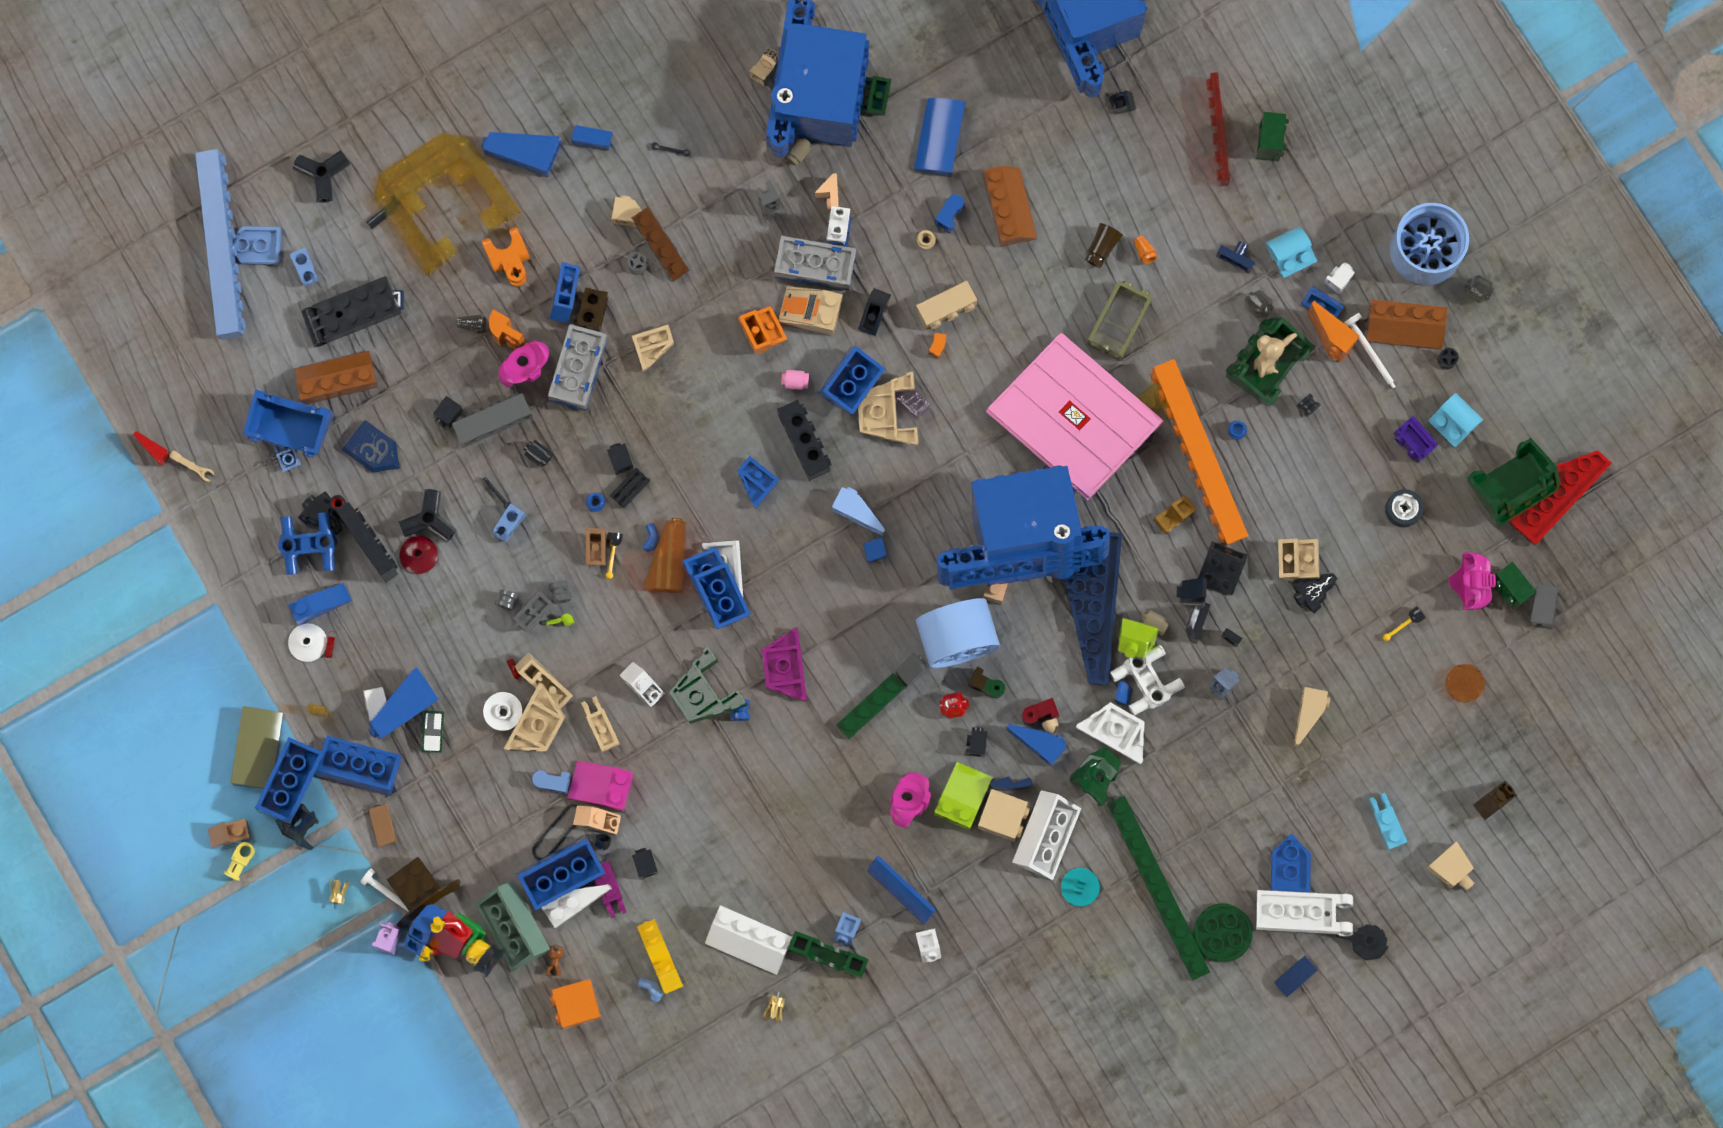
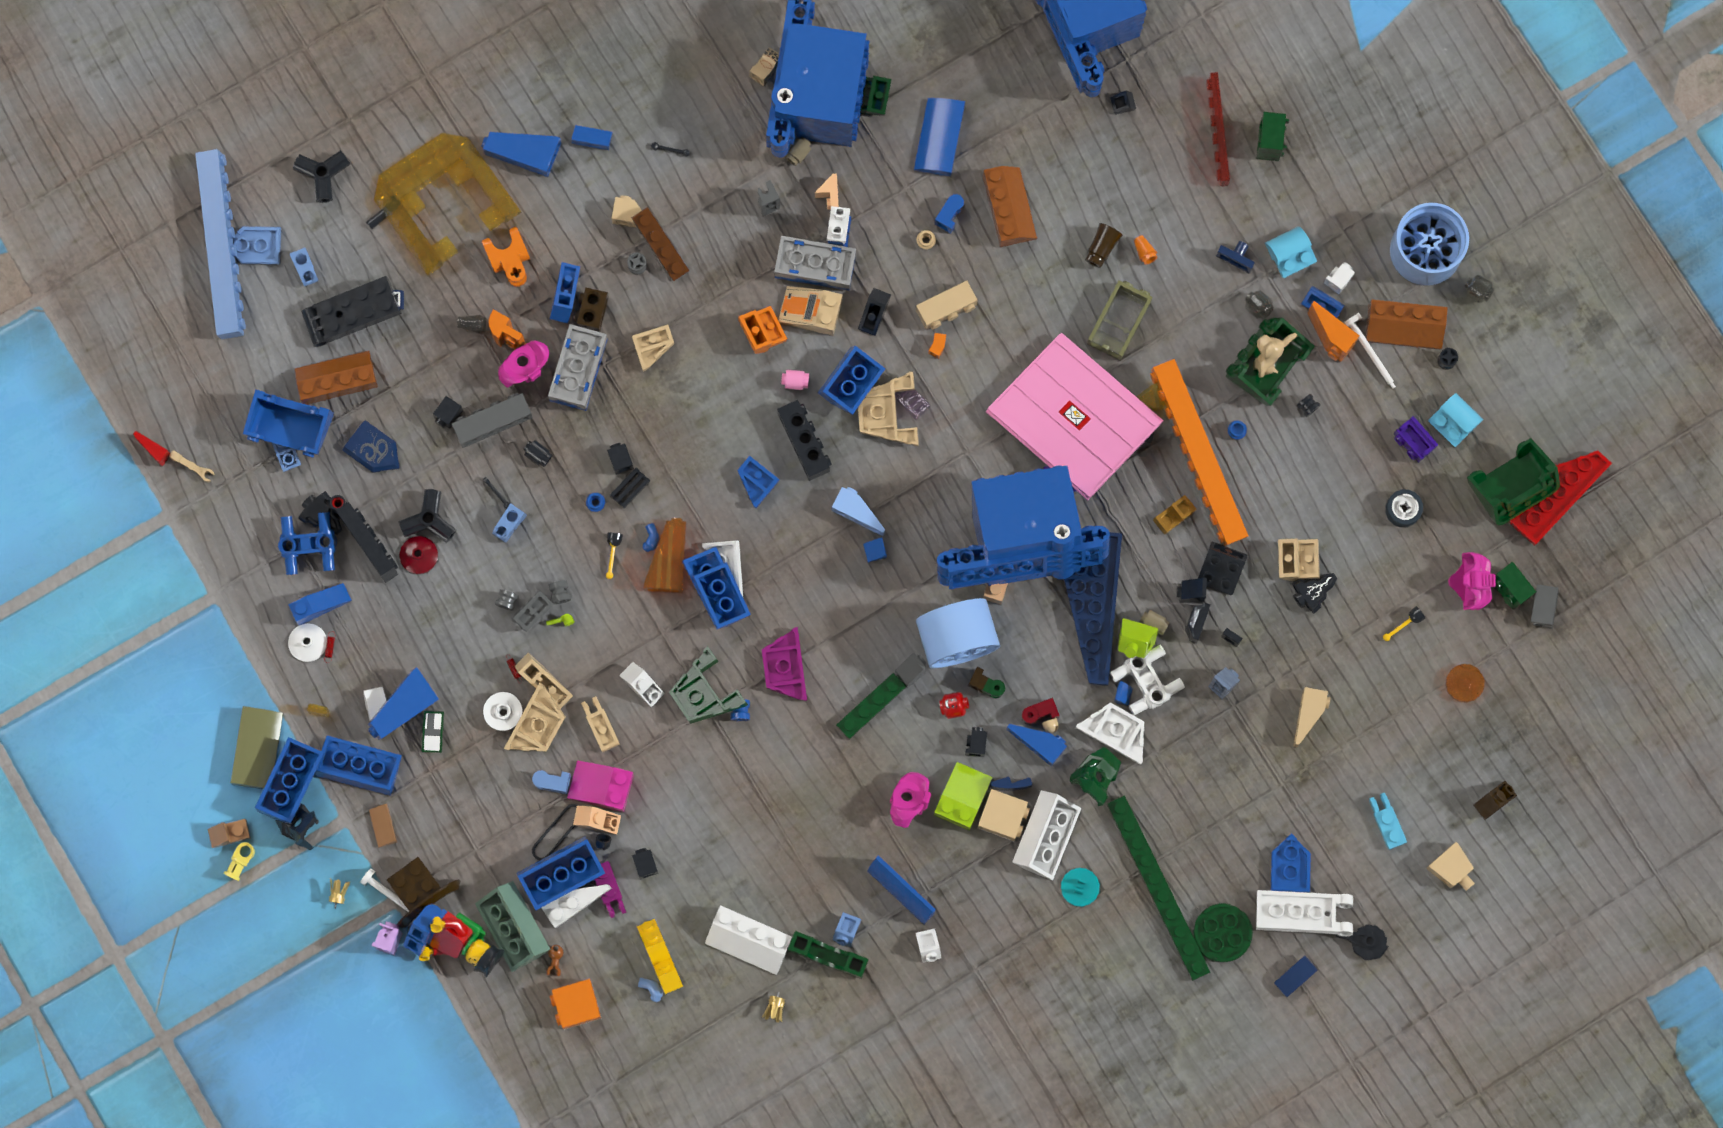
medium nougat slope [586,528,607,565] -> none

